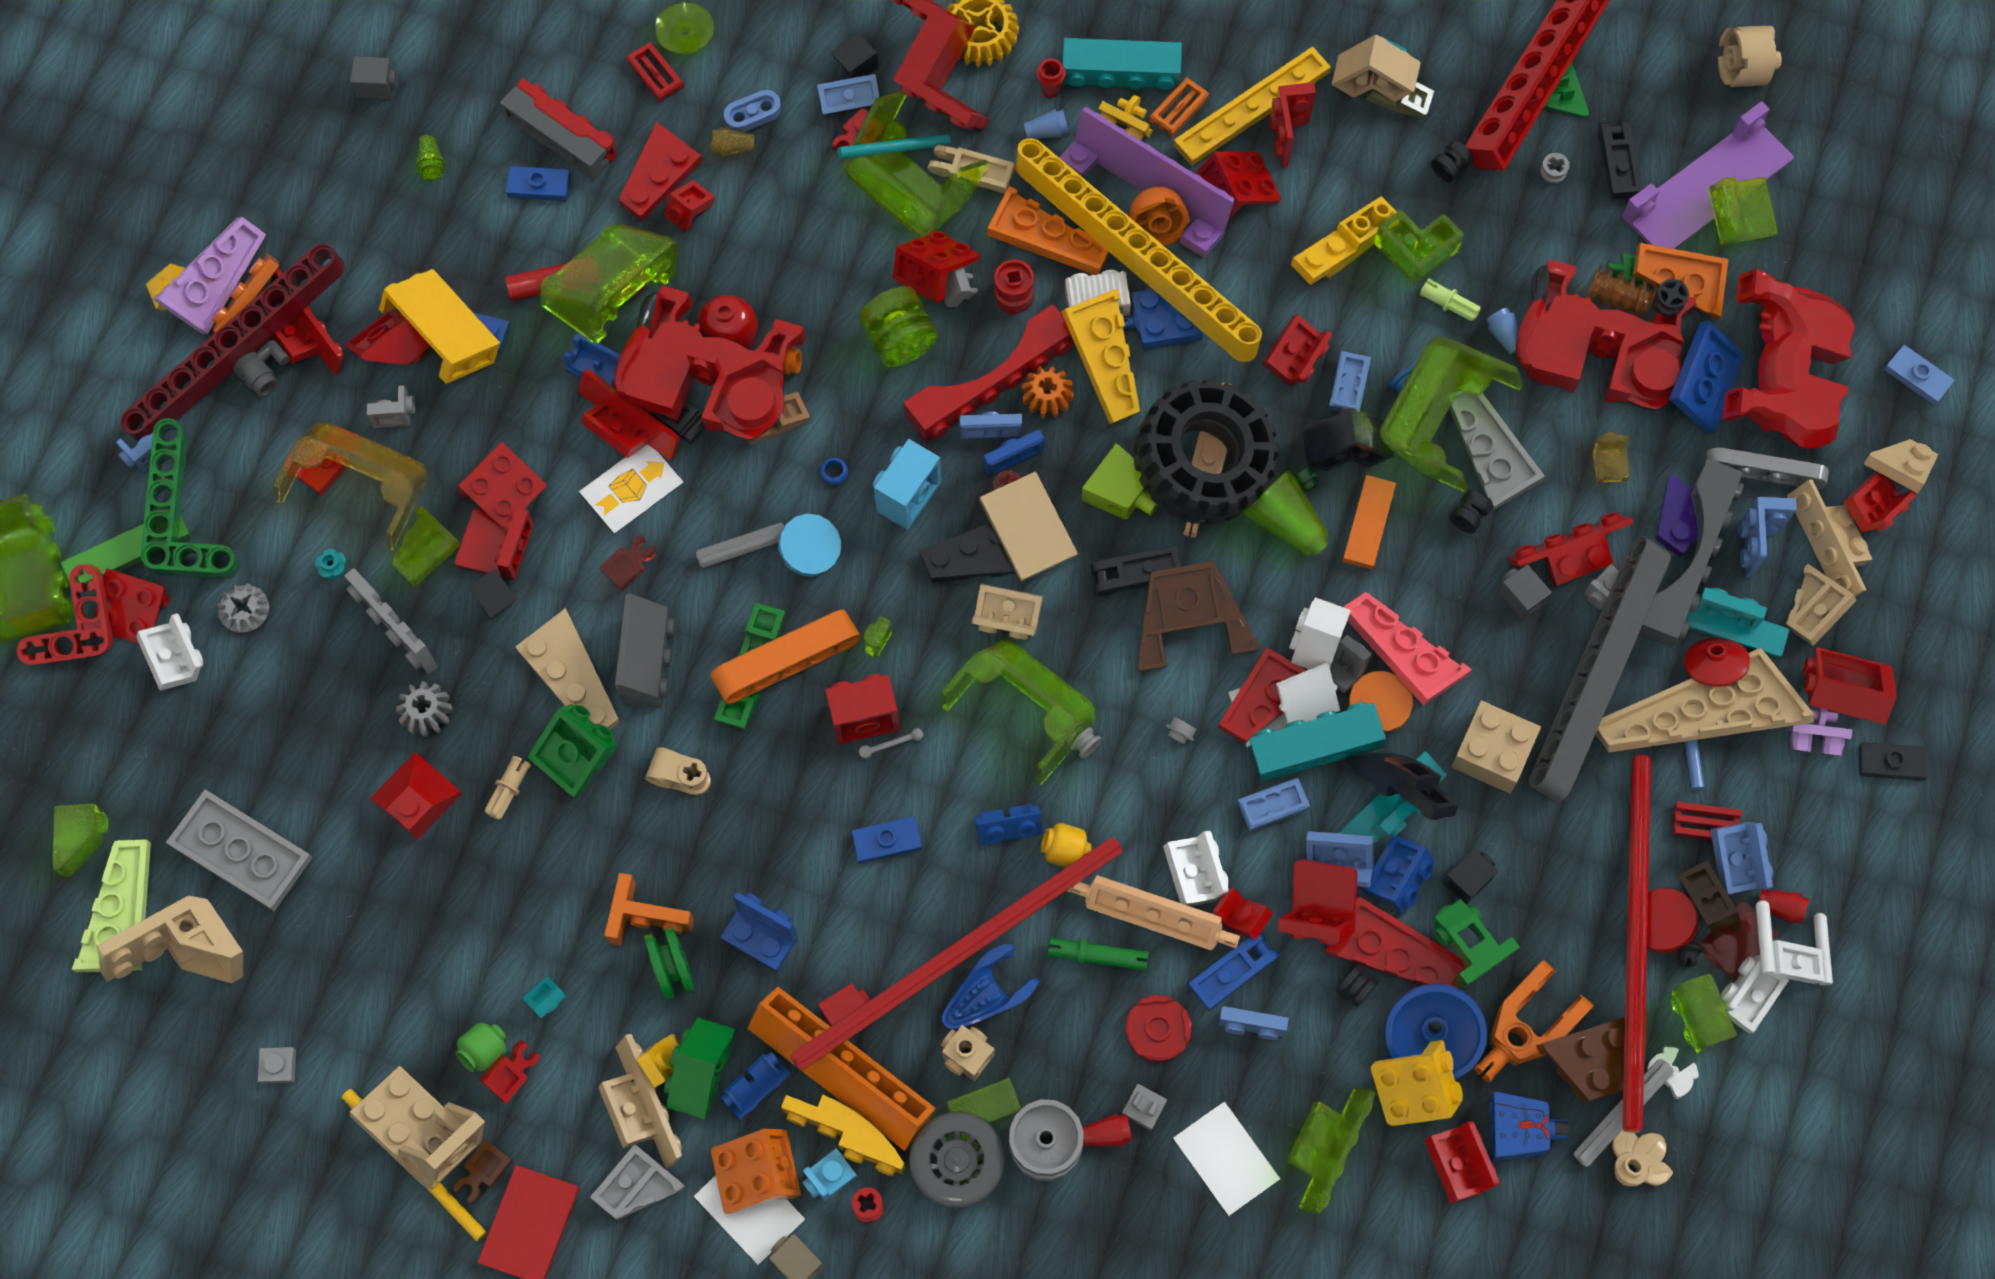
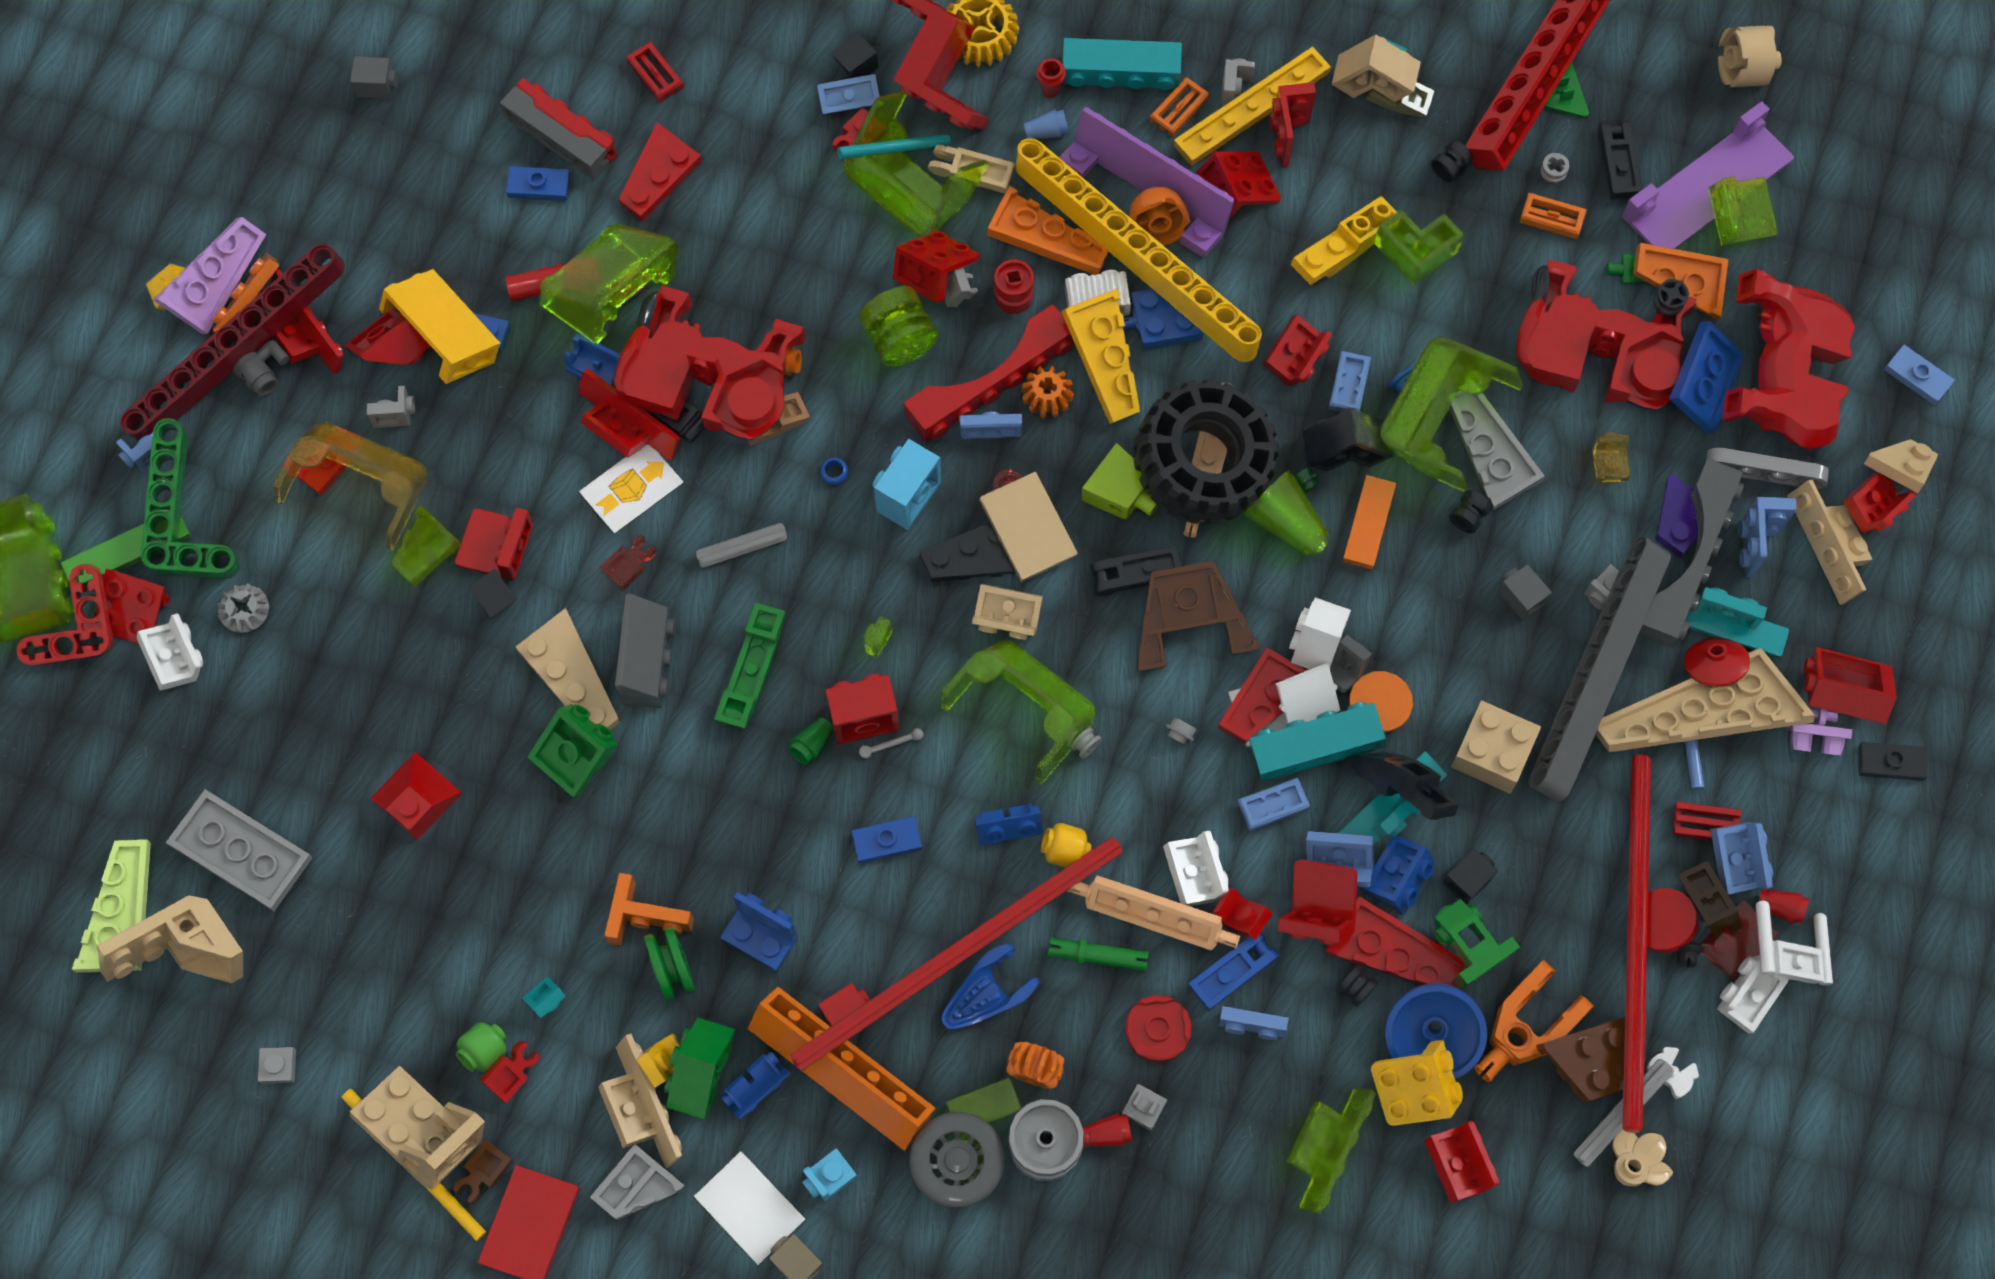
clear neon green slope [53,803,108,878] -> none
teal plate [315,549,346,579] -> none
light grey wing [344,568,438,675] -> none
light grey gear [396,681,453,737] -> none
clear neon green cone [416,135,446,180] -> none
red bracket [456,442,546,529] -> none
tan axle [485,756,531,820] -> none
tan piece [645,747,711,796] -> none
clear neon green dish [655,2,714,54] -> none
red bracket [664,180,715,232] -> none
red cylinder [698,295,759,350] -> none
orange beam [710,609,861,704] -> none
clear yellow cone [711,127,754,156] -> none
orange bracket [711,1128,802,1214] -> none
medium blue plate [724,90,781,133] -> none
medium azure tile [778,514,841,577] -> none
yellow slope [781,1095,905,1176] -> none
red bush [852,1188,884,1223] -> none
tan brick [941,1025,995,1082] -> none
blue plate [984,430,1044,476] -> none
yellow hips [1098,95,1153,141] -> none
white sticker [1173,1102,1280,1216] -> none
coral wing [1344,592,1472,706] -> none
yellowish green axle [1420,278,1480,321] -> none
medium blue cone [1486,308,1519,355] -> none
blue torso [1489,1092,1569,1162] -> none
red bracket [1507,512,1633,585] -> none
clear orange piece [1588,264,1658,317] -> none
clear neon green bracket [1671,974,1736,1054] -> none
tan wing [1787,564,1857,646] -> none
none -> green cone [788,717,834,765]
none -> orange gear [1007,1042,1064,1089]
none -> light grey bracket [1221,58,1255,106]
none -> orange tile [1519,193,1587,239]

